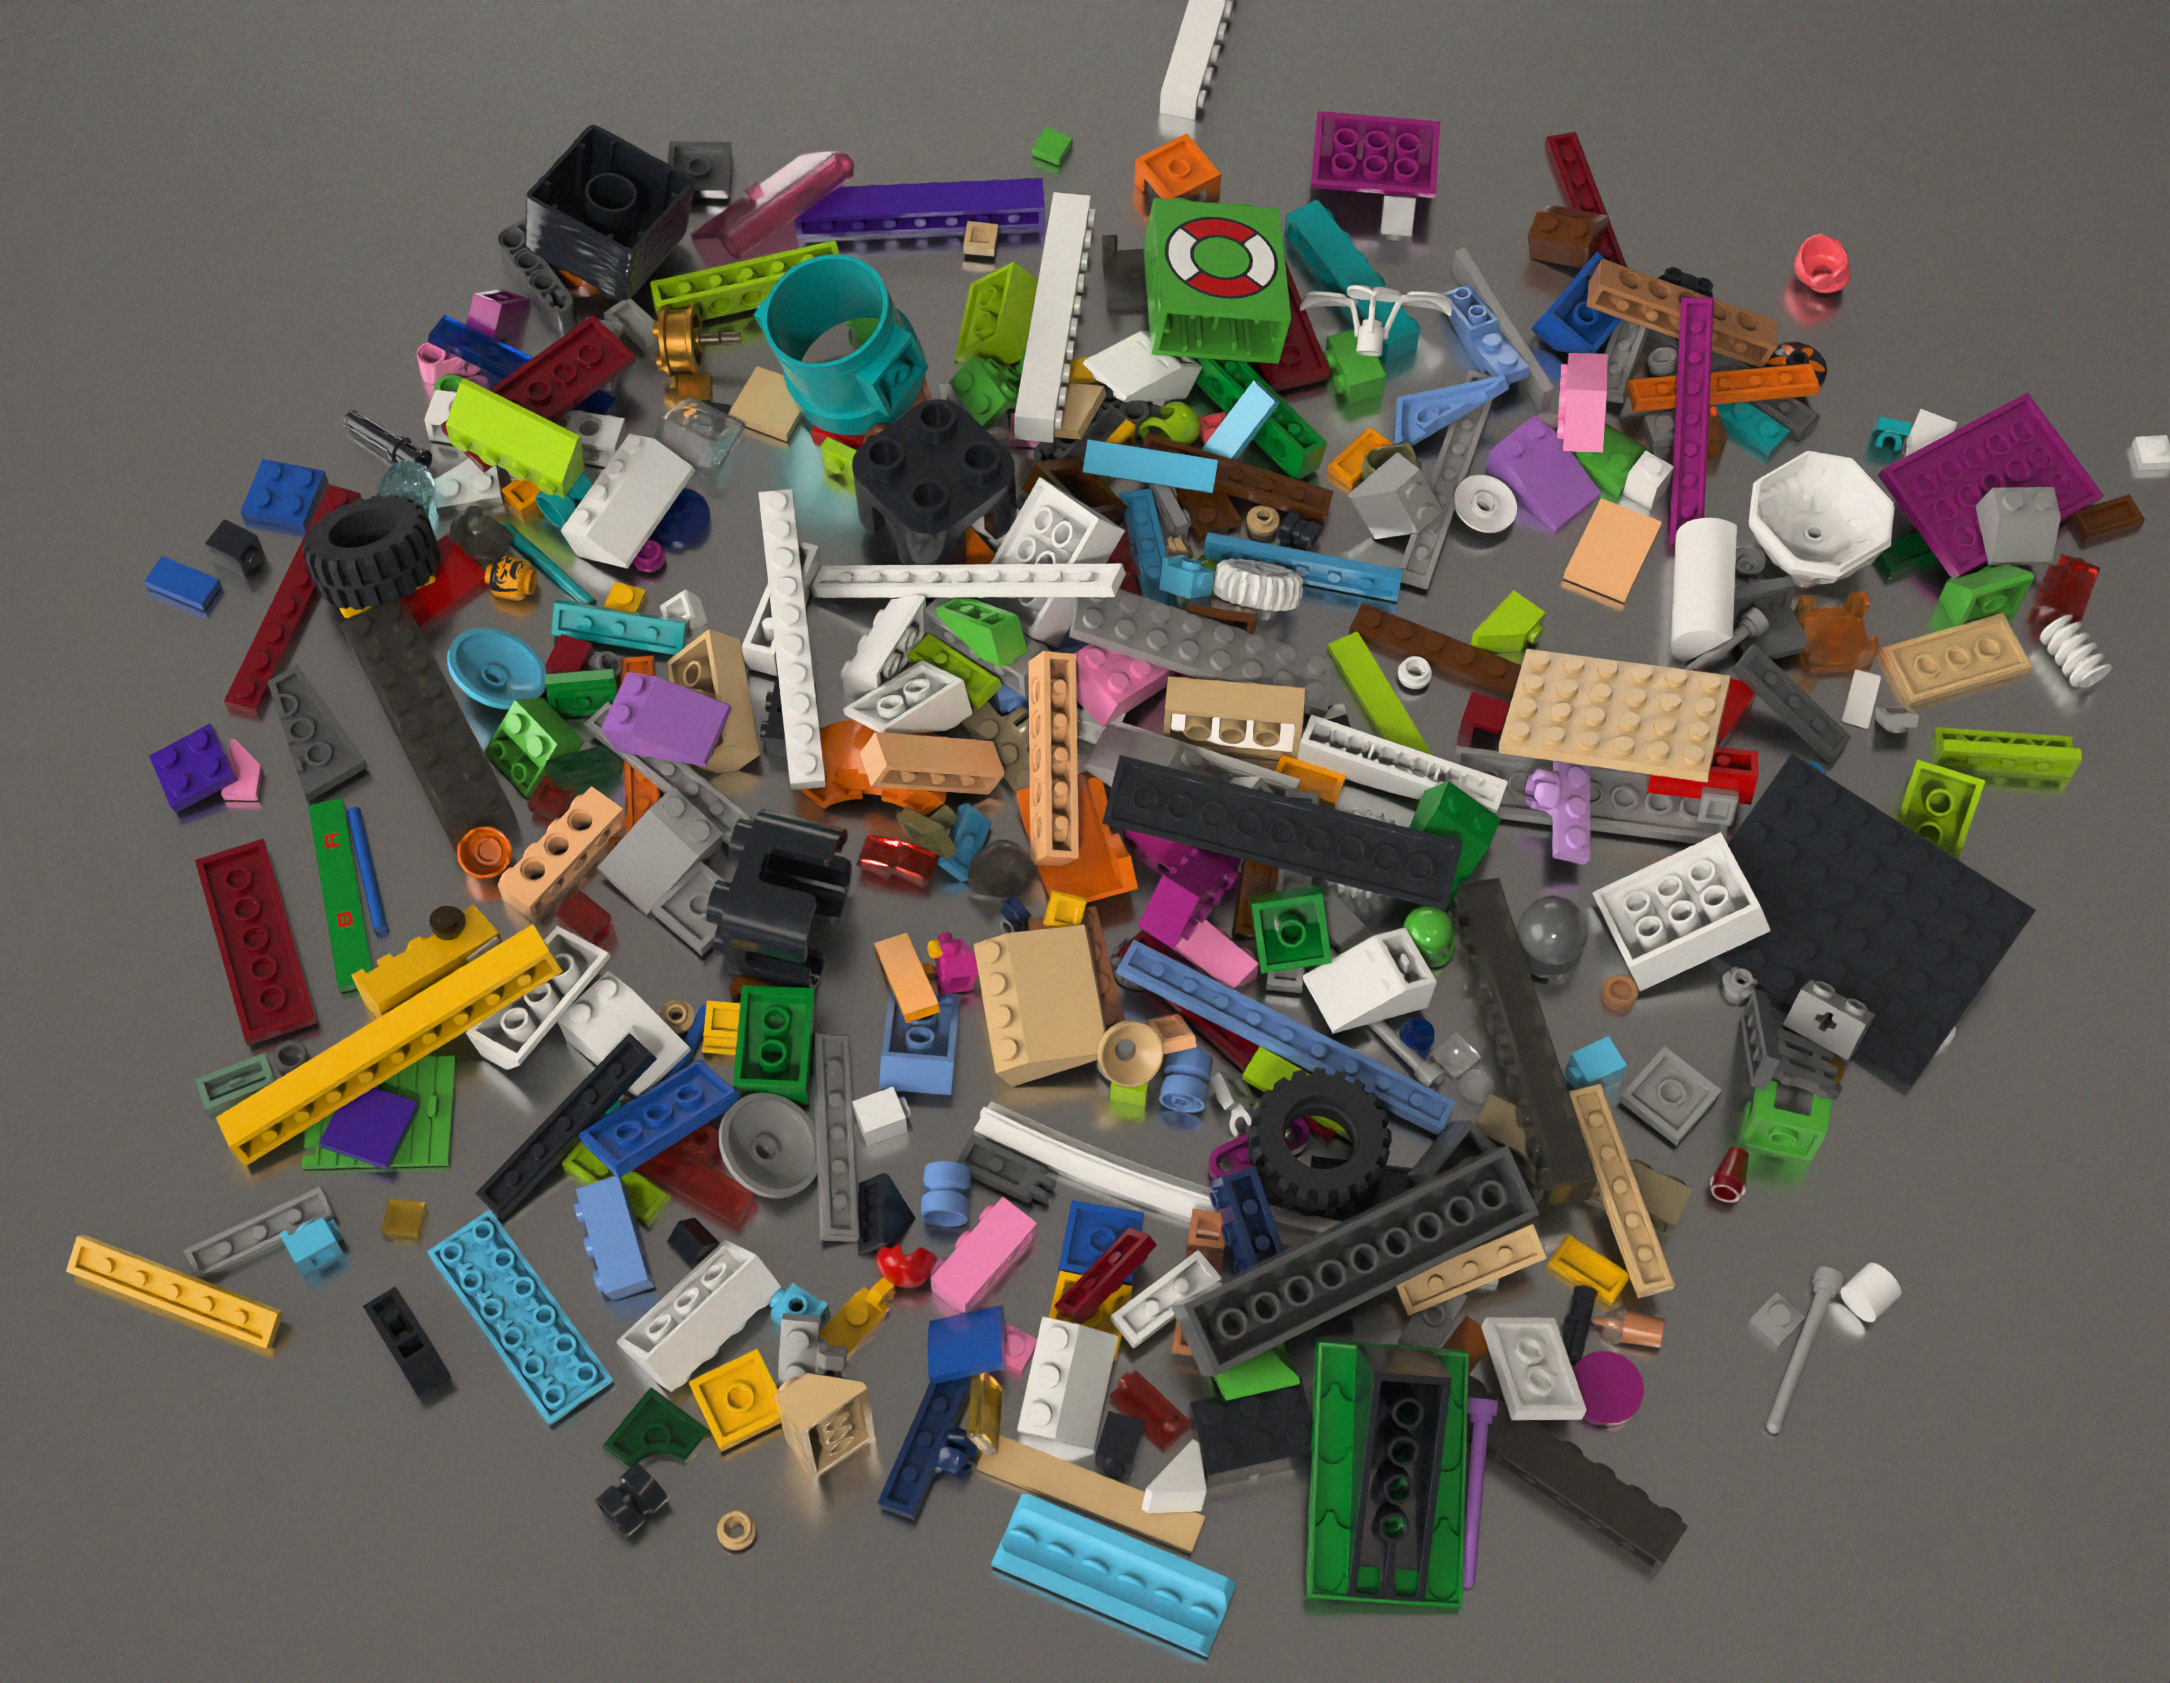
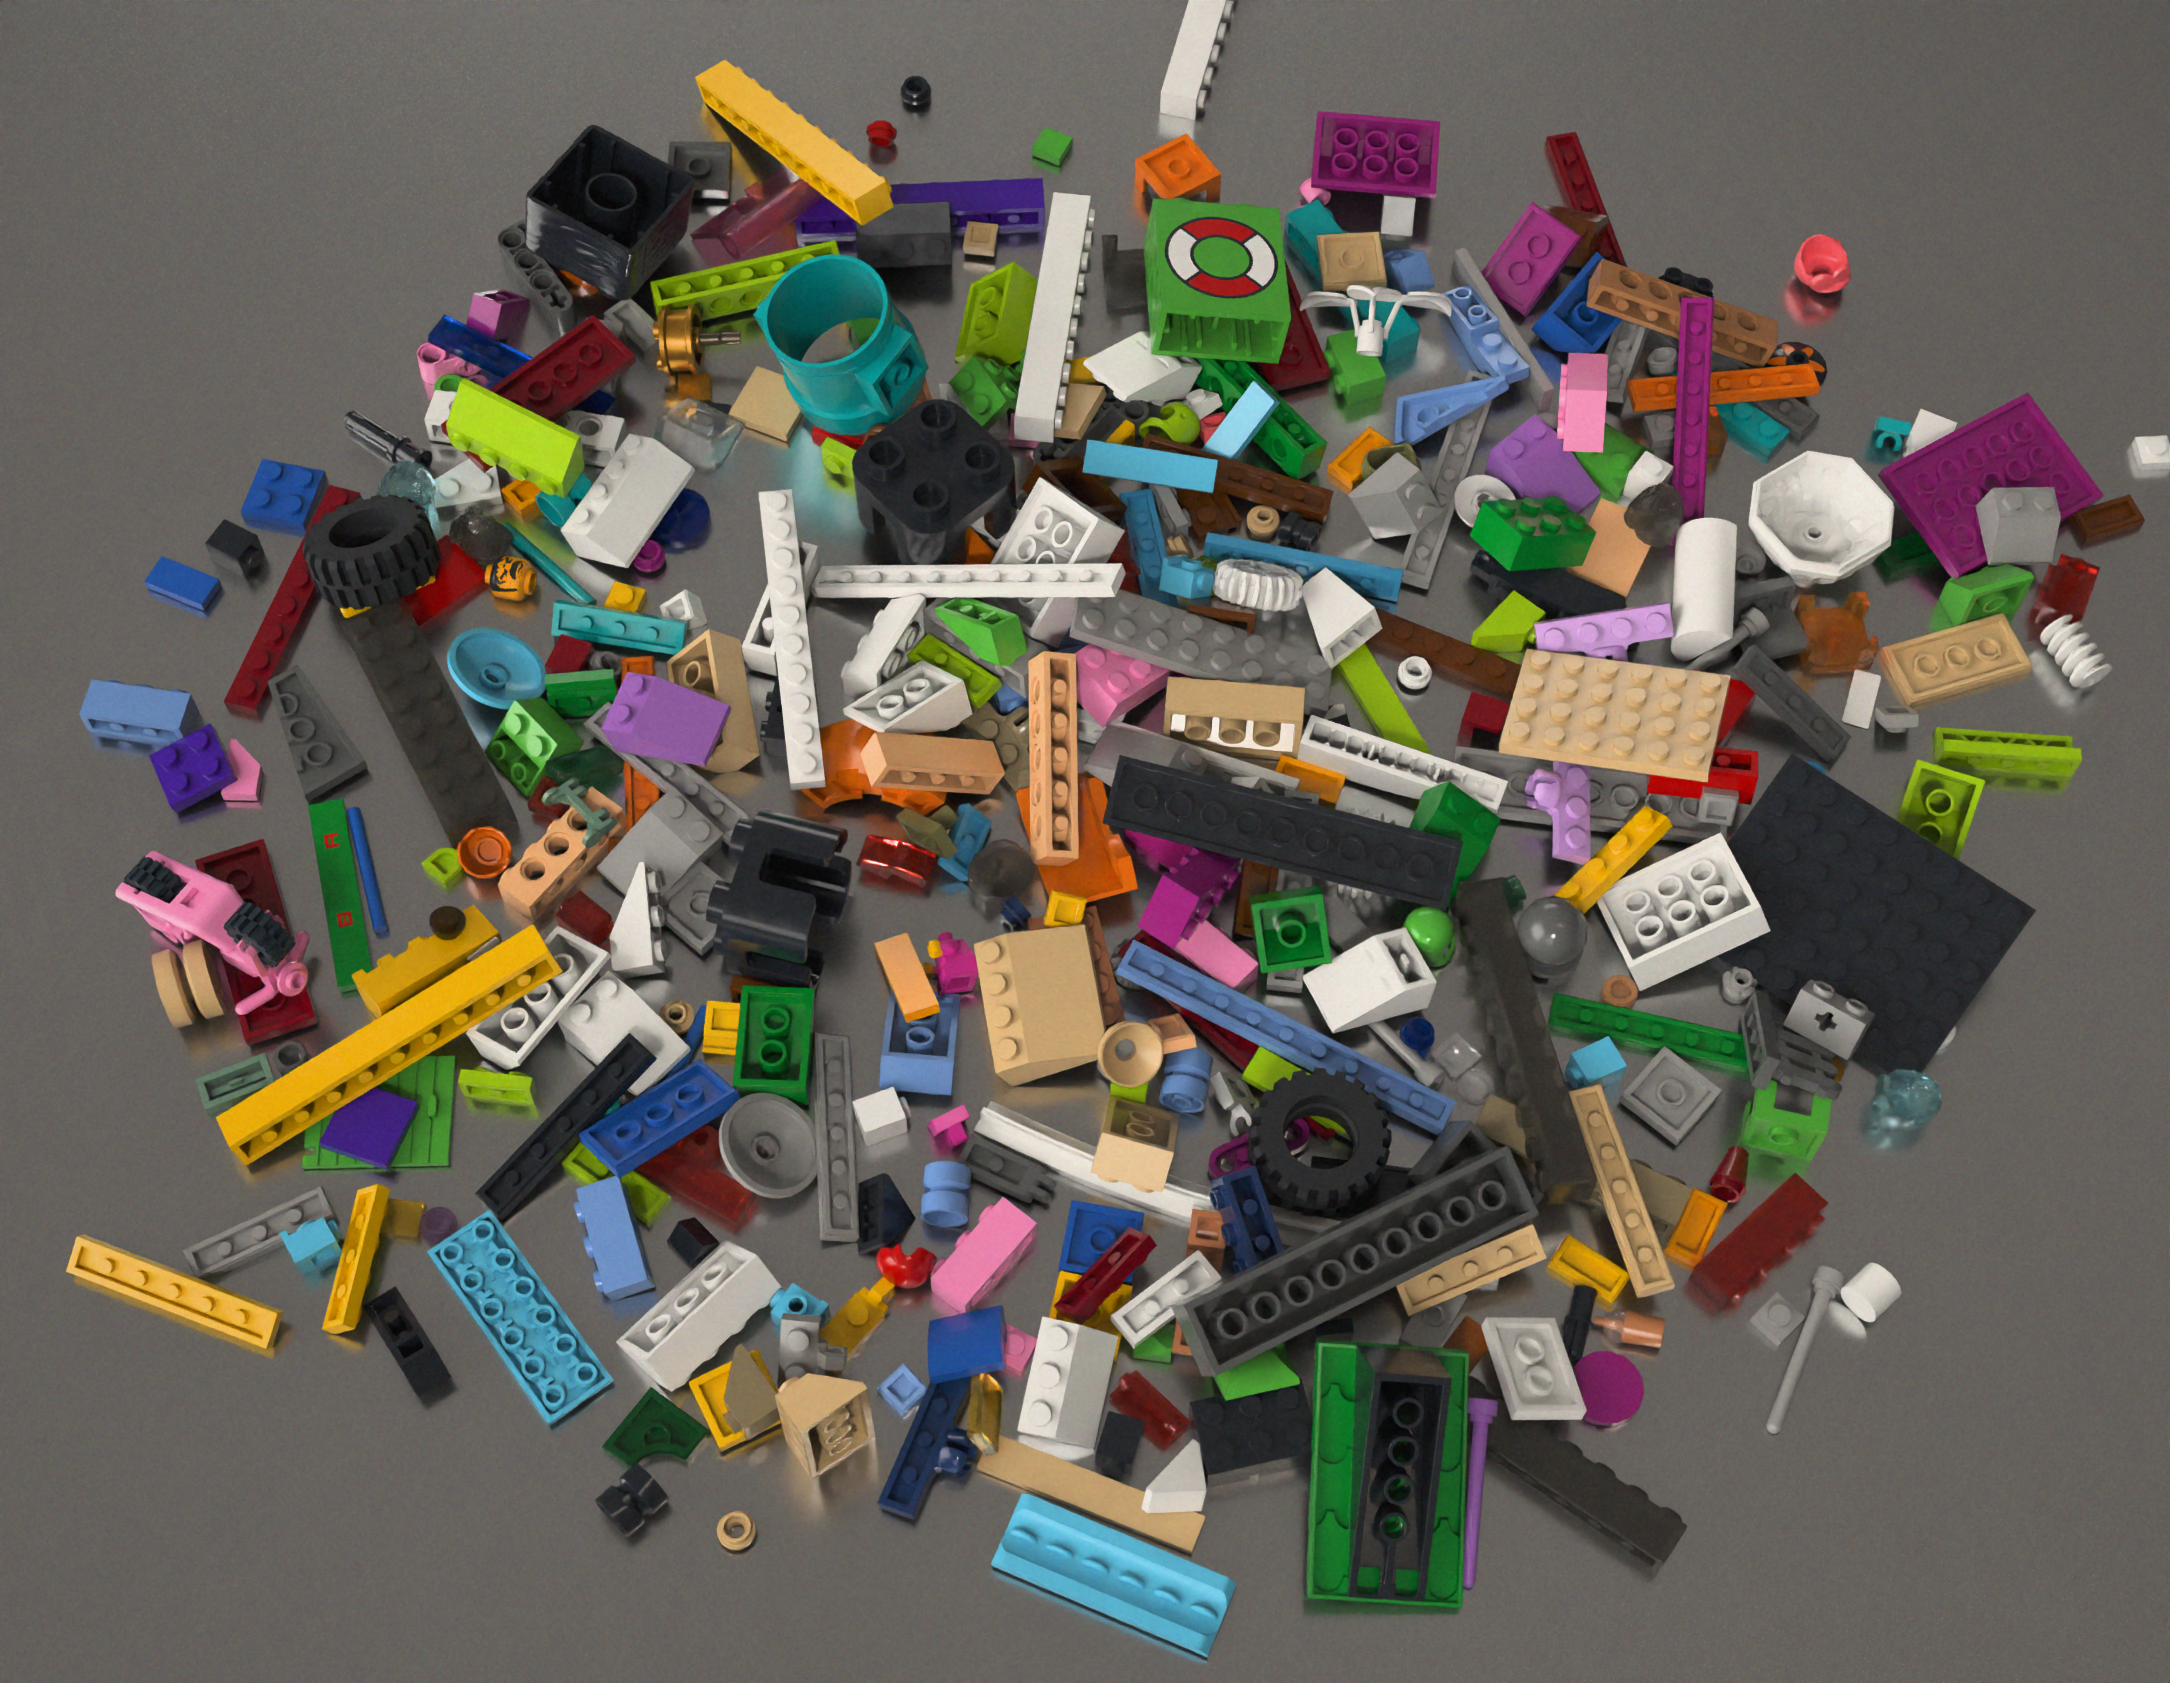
none -> medium blue brick [79,679,199,743]
none -> bright pink piece [115,851,310,1015]
none -> tan wheel [151,939,226,1029]
none -> yellow plate [322,1184,390,1334]
none -> clear purple plate [420,1207,458,1244]
none -> lime tile [421,847,465,890]
none -> lime plate [458,1067,538,1105]
none -> sand green piece [542,777,618,848]
none -> white slope [609,862,668,979]
none -> yellow brick [695,60,894,226]
none -> dark tan slope [723,1343,780,1441]
none -> black slope [855,202,952,269]
none -> red plate [866,120,897,147]
none -> light blue tile [876,1363,928,1419]
none -> black plate [901,76,931,105]
none -> dark pink tile [927,1104,970,1148]
none -> tan slope [1091,1095,1180,1193]
none -> bright green slope [1133,1324,1175,1363]
none -> white plate [1182,389,1223,420]
none -> bright pink axle [1299,178,1331,206]
none -> white slope [1302,567,1383,669]
none -> tan tile [1316,232,1387,292]
none -> medium blue slope [1383,248,1436,295]
none -> green brick [1470,496,1596,571]
none -> black hinge [1470,549,1640,650]
none -> magenta tile [1481,202,1584,317]
none -> clear green plate [1496,874,1526,908]
none -> lavender plate [1533,602,1674,662]
none -> green tile [1546,992,1749,1074]
none -> yellow plate [1554,805,1673,915]
none -> clear smoke hair [1624,483,1685,548]
none -> light orange tile [1664,1187,1728,1269]
none -> clear red brick [1689,1172,1828,1310]
none -> clear light blue hair [1870,1069,1942,1133]

